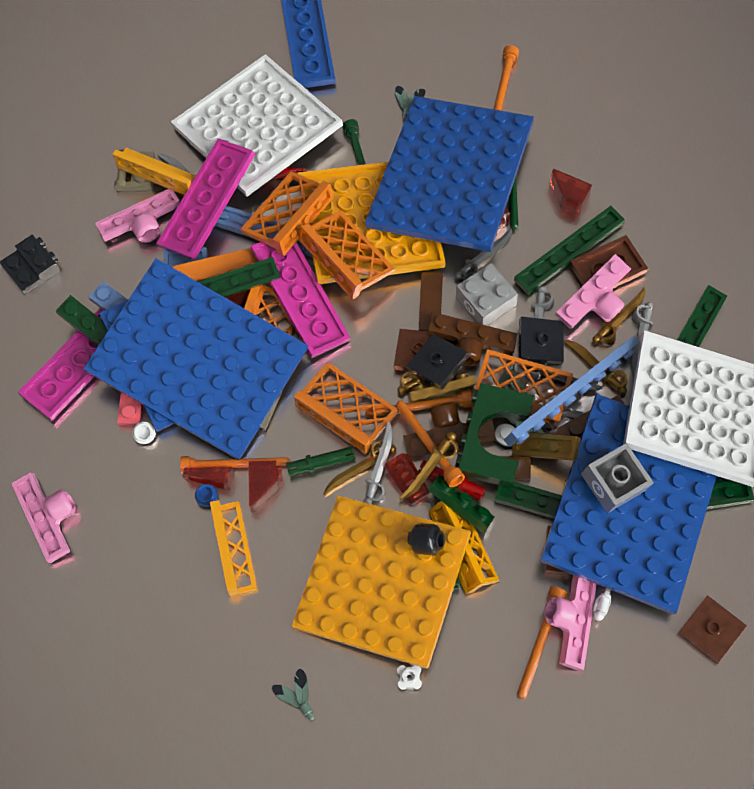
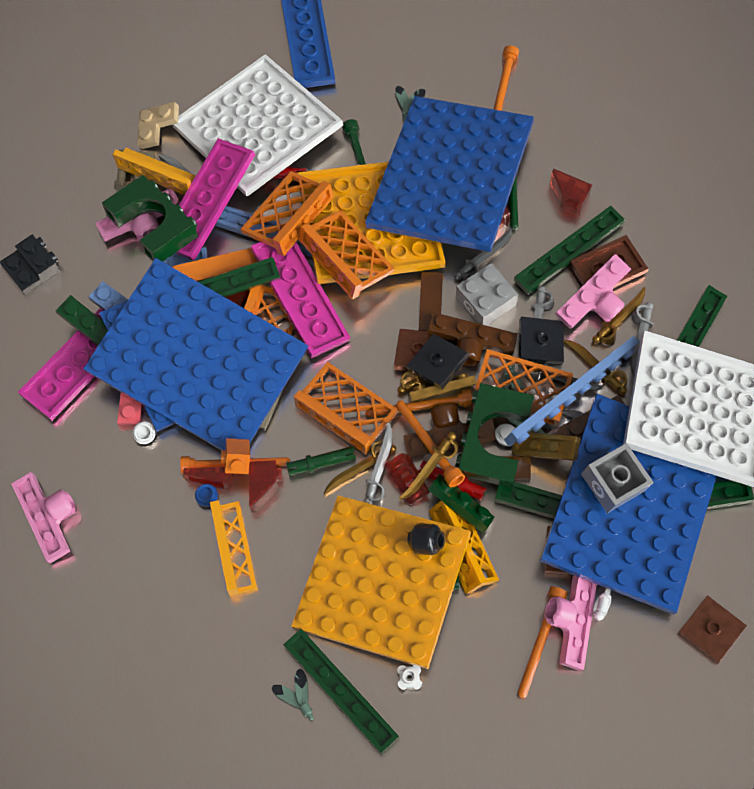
none -> dark green arch [102,175,198,262]
none -> tan plate [137,102,179,149]
none -> orange brick [221,438,250,474]
none -> dark green plate [283,629,399,755]

